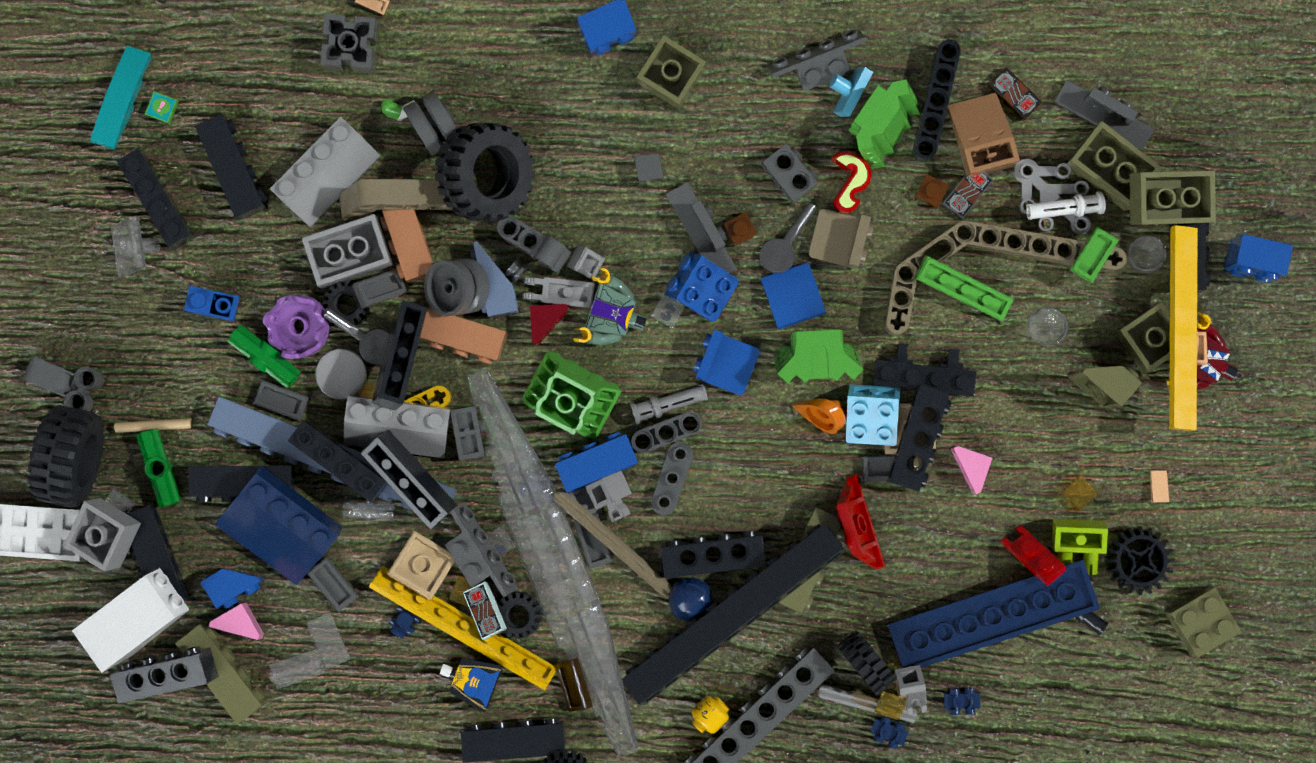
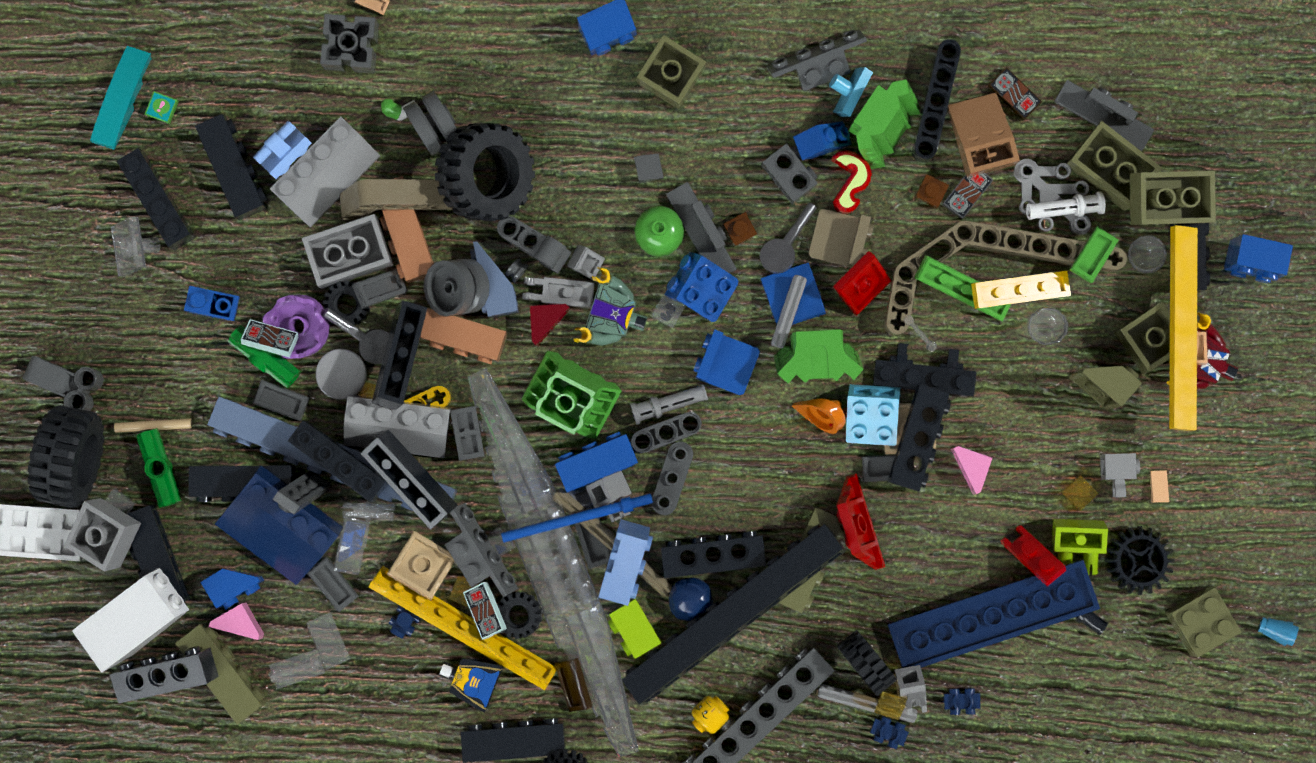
none -> tile [241,319,299,358]
none -> light blue plate [253,121,311,179]
none -> dark grey plate [273,471,331,514]
none -> clear slope [333,517,370,575]
none -> blue bar [501,494,653,543]
none -> medium blue wedge [598,519,653,606]
none -> lime brick [607,598,661,659]
none -> bright green cylinder [634,206,685,257]
none -> light grey axle [771,275,807,348]
none -> blue slope [793,121,852,160]
none -> red tile [833,251,892,316]
none -> clear hinge [904,315,937,352]
none -> plate [971,271,1071,309]
none -> light grey brick [1100,453,1140,497]
none -> dark azure cone [1258,617,1299,646]

